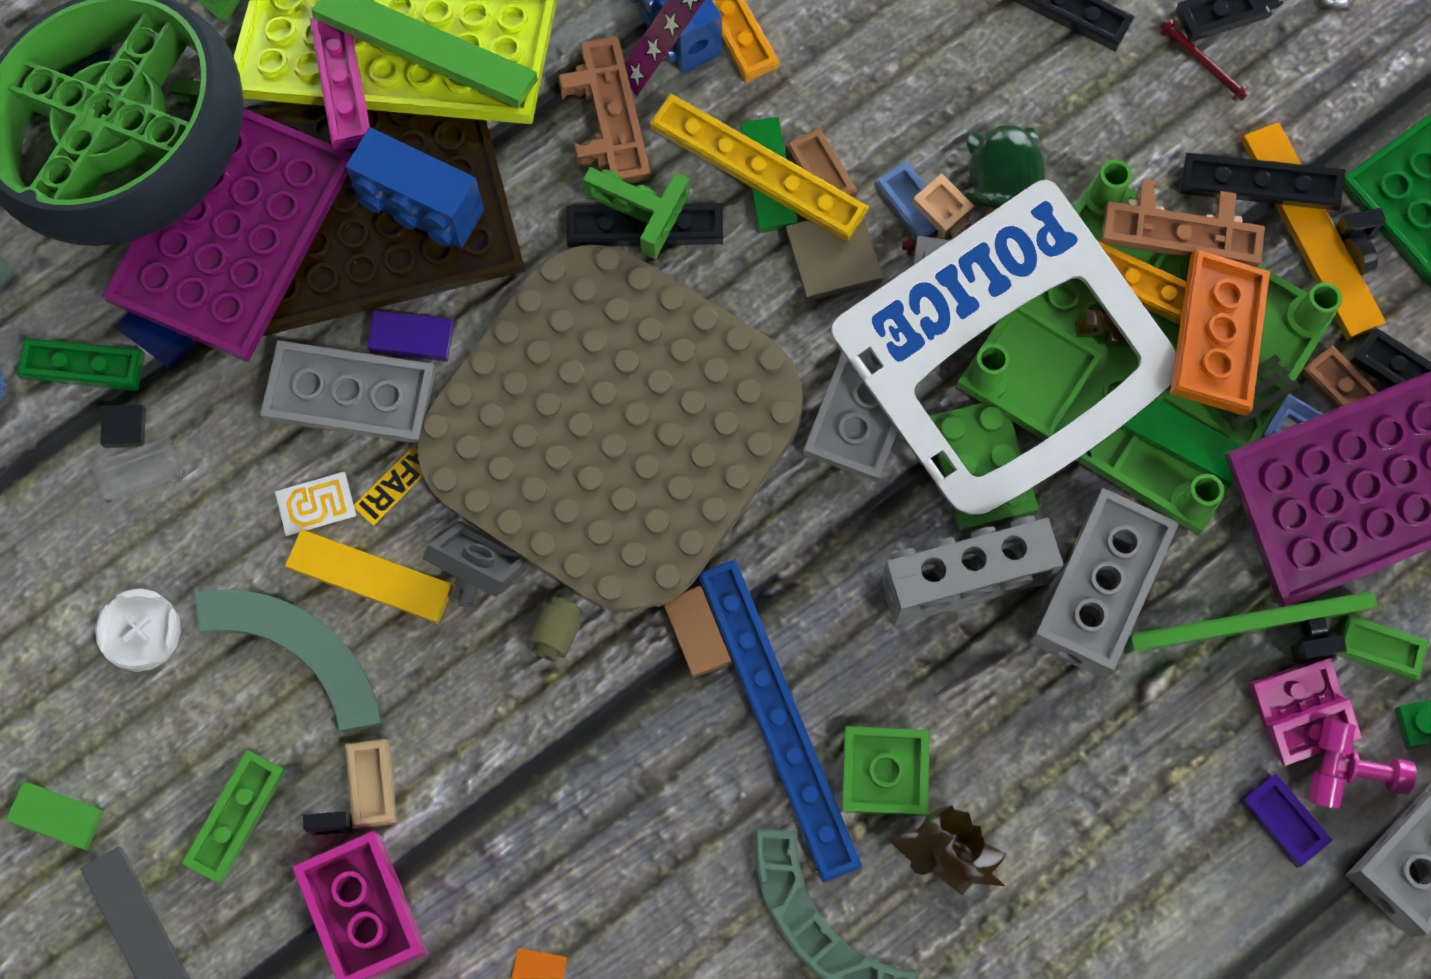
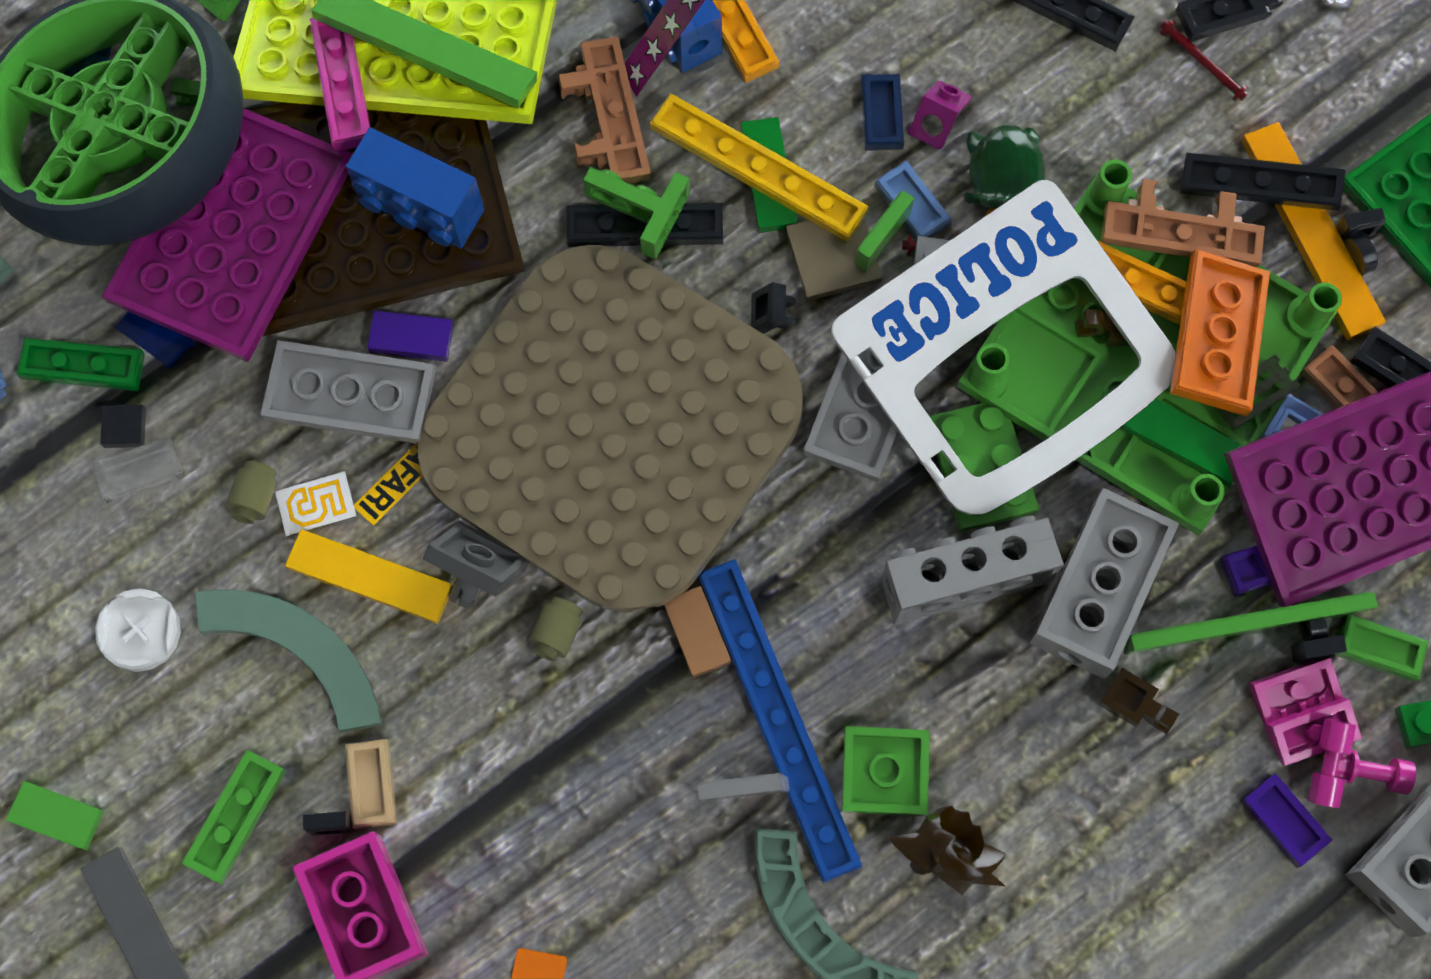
medium nougat tile [786,128,857,197] -> none
light nougat bracket [912,173,974,240] -> none
none -> olive brick [225,461,277,524]
none -> light grey tile [697,773,789,801]
none -> black tile [751,282,796,334]
none -> bright green tile [855,191,914,273]
none -> dark blue tile [861,74,904,151]
none -> magenta bracket [908,81,972,149]
none -> dark brown plate [1099,668,1179,734]
none -> dark purple tile [1220,545,1271,596]

